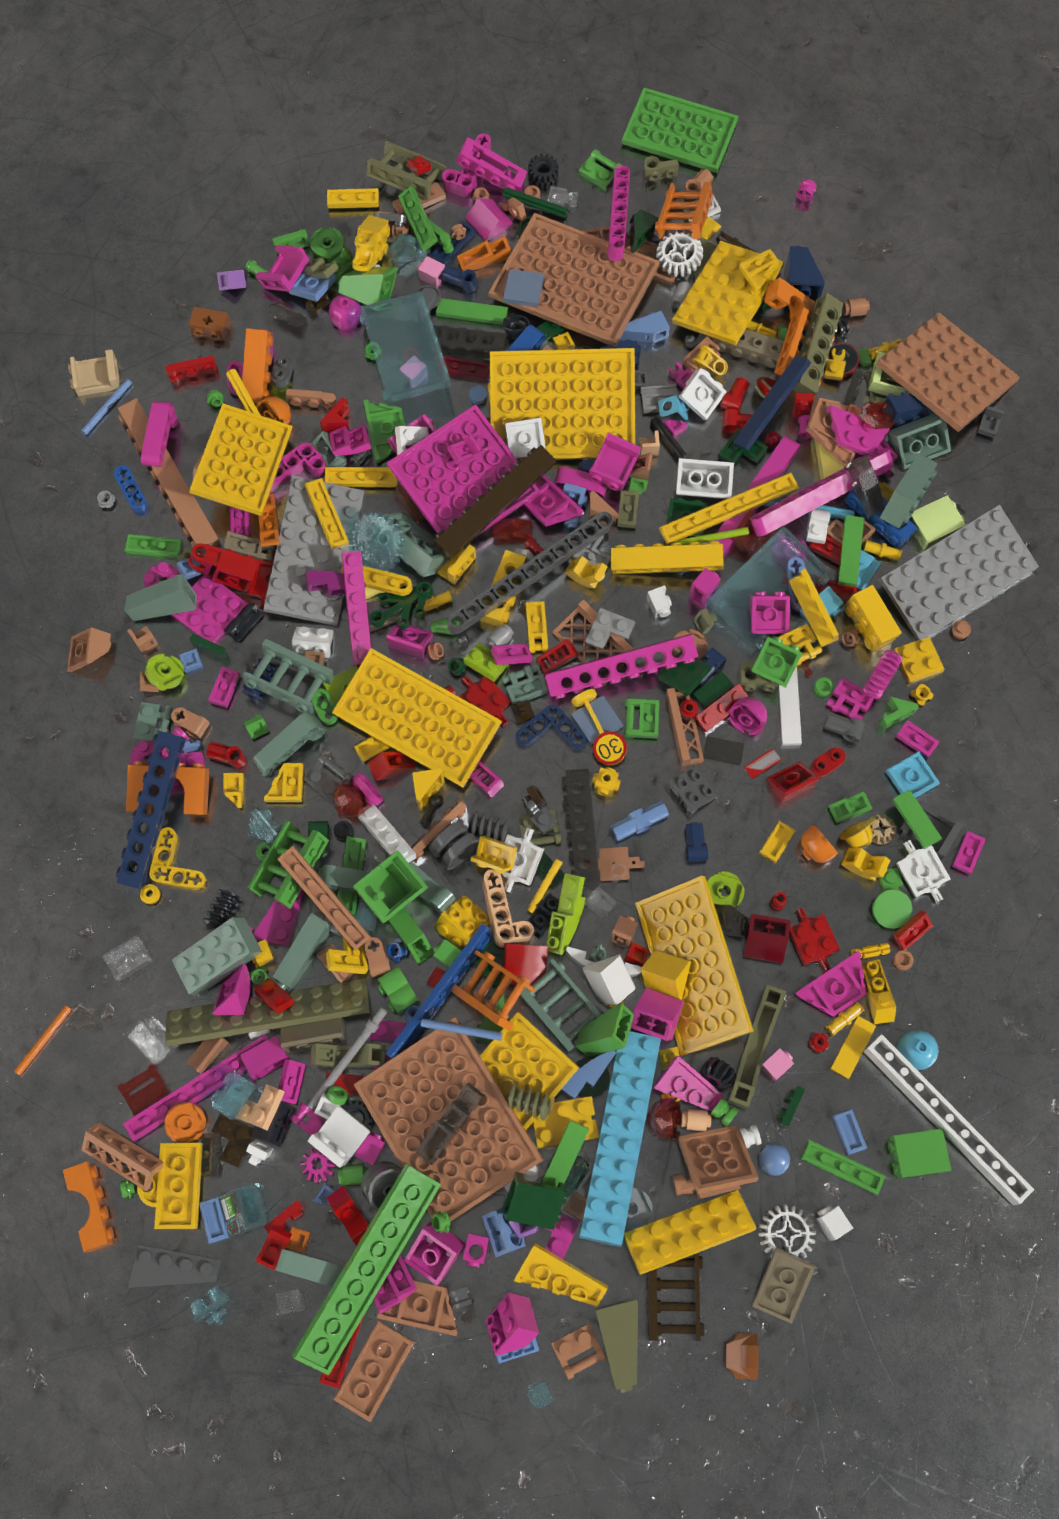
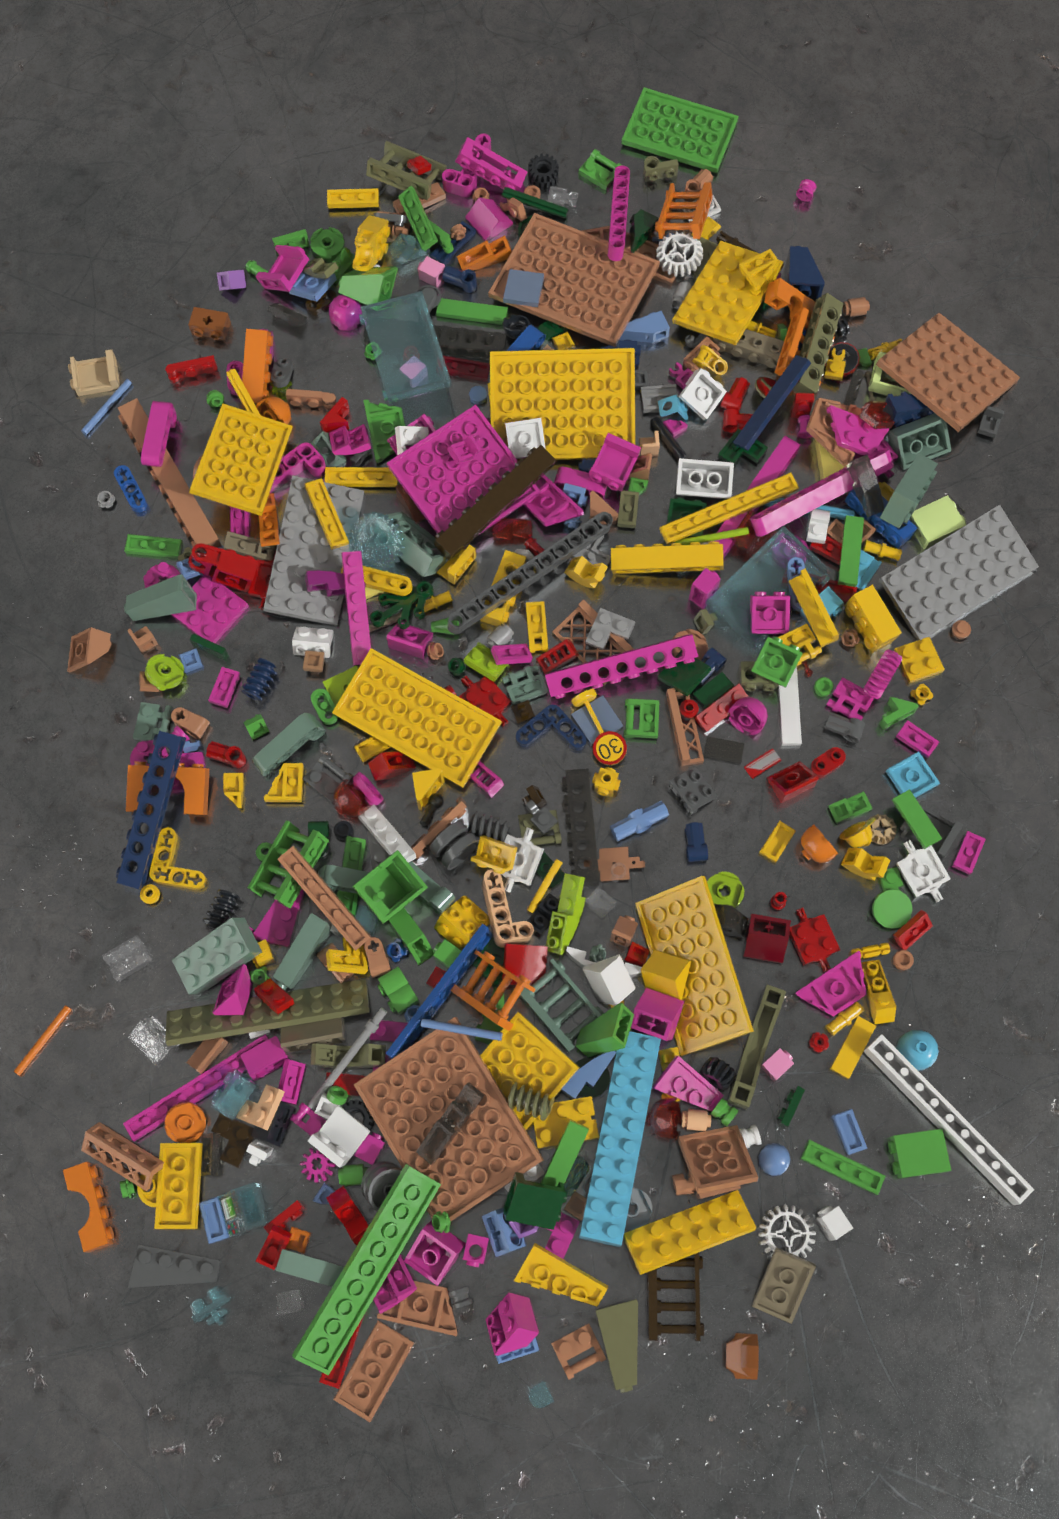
clear red plate [117,1064,171,1116] -> none
black hinge [225,603,263,641] -> none
sand green fence [243,639,334,715] -> none
clear light blue hips [248,808,282,844] -> none
white brick [647,585,672,618] -> none
dark red plate [764,432,782,448] -> none

